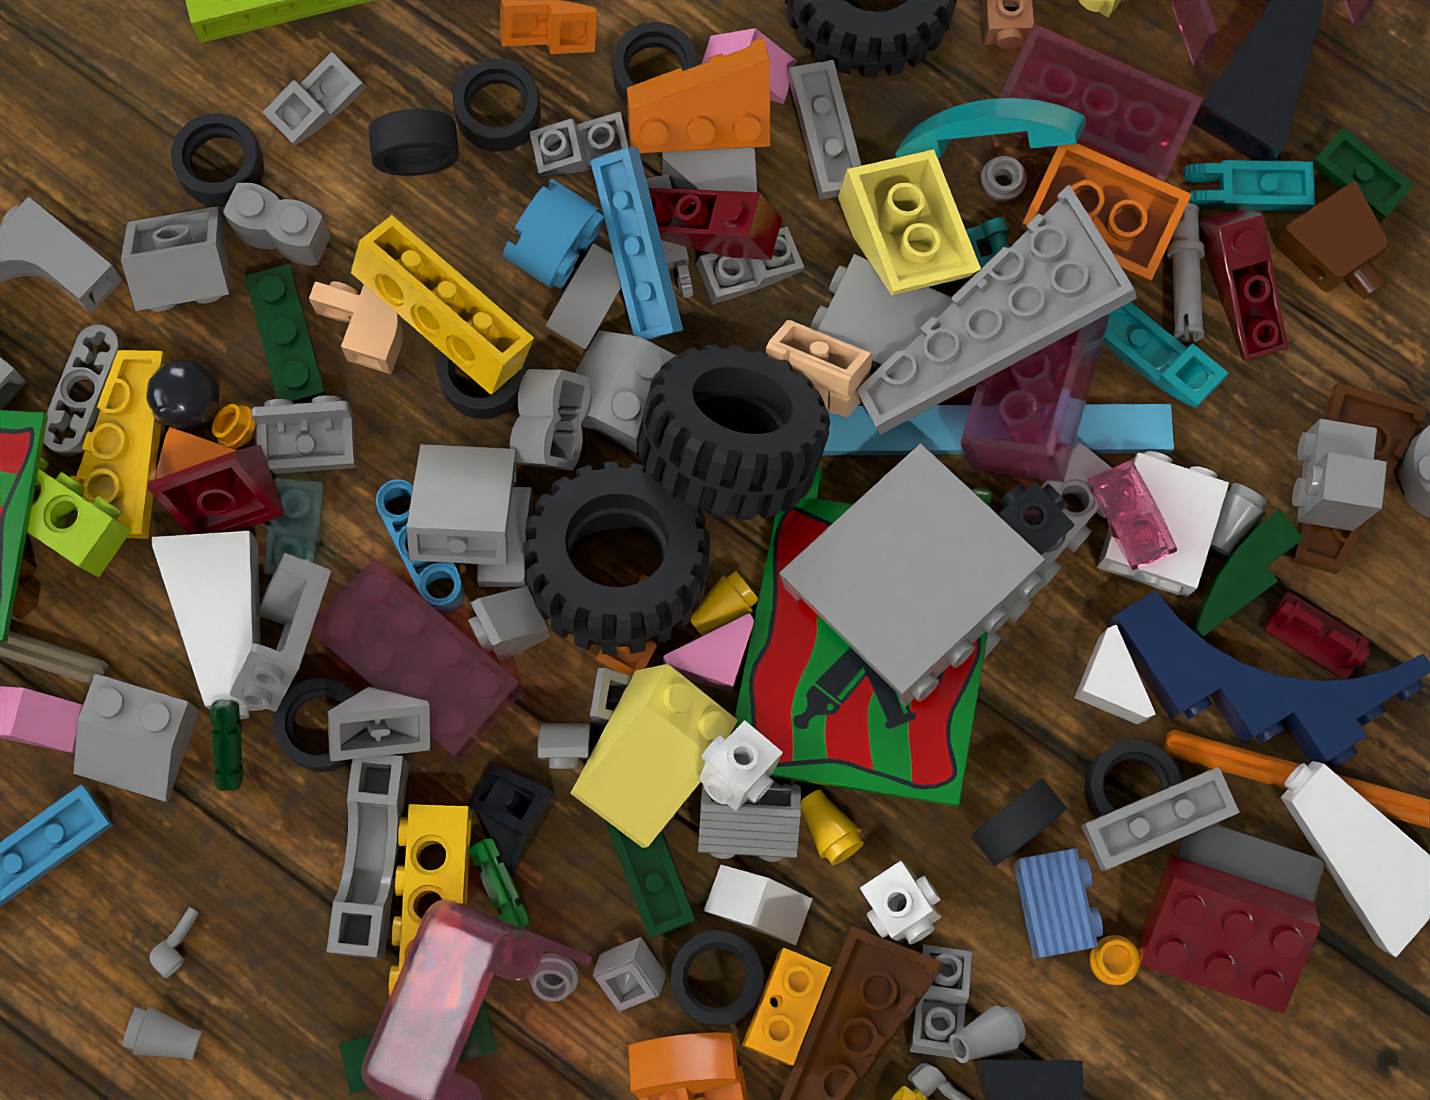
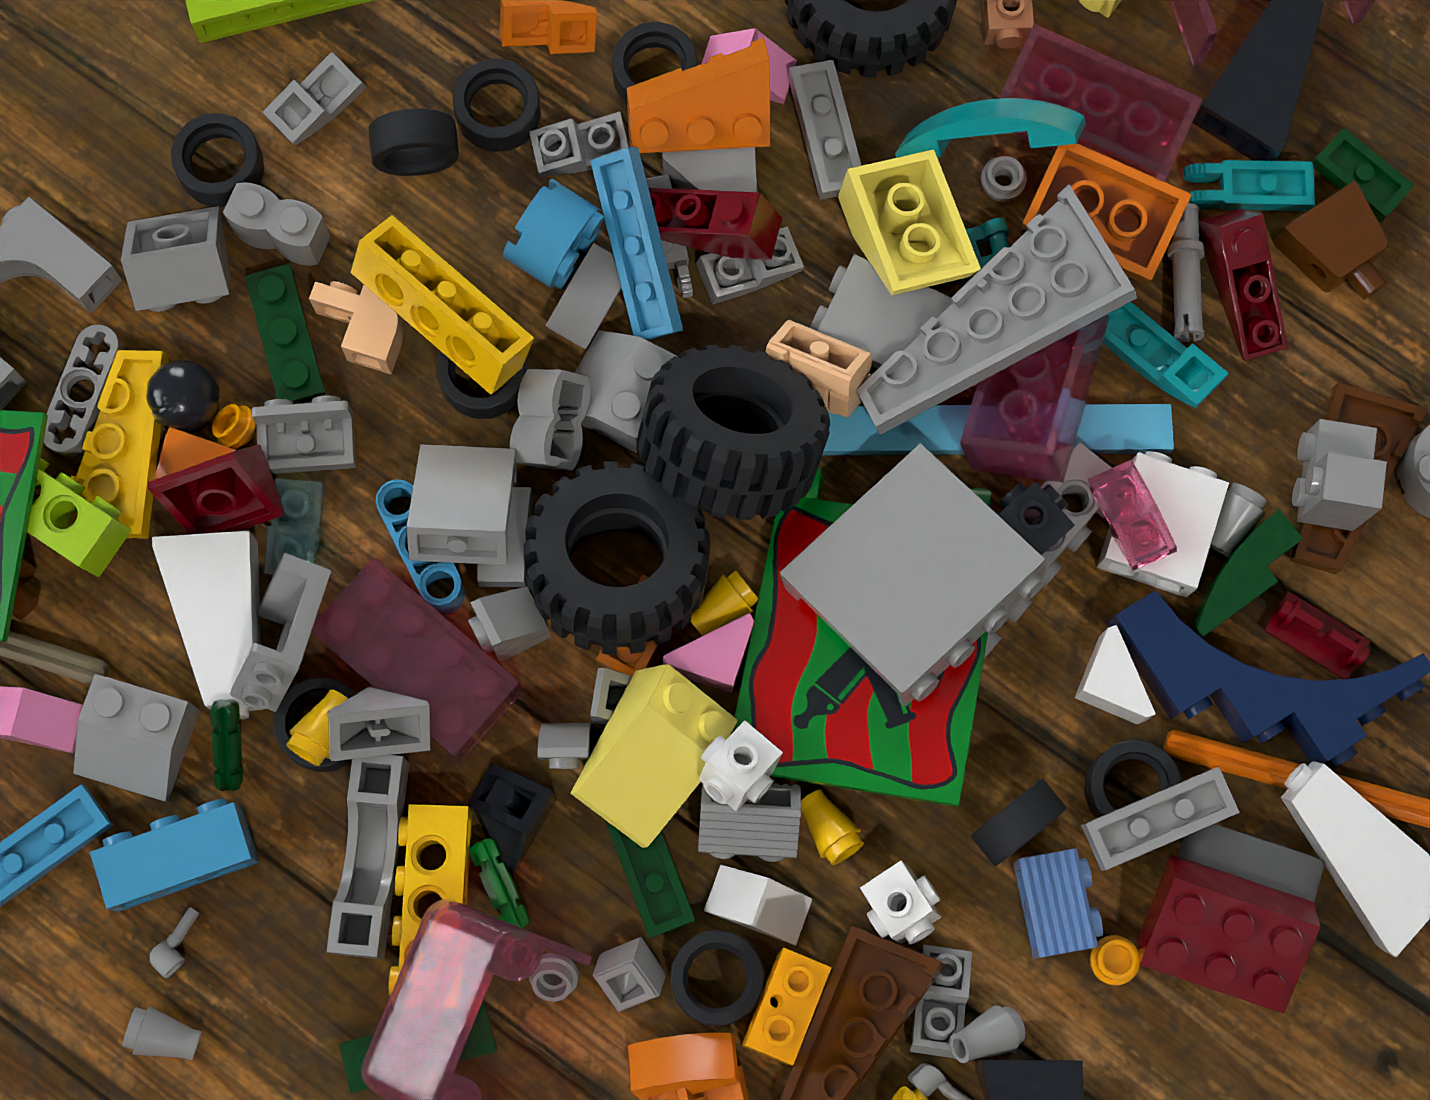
none -> dark azure brick [90,799,260,912]
none -> yellow cone [286,689,348,766]

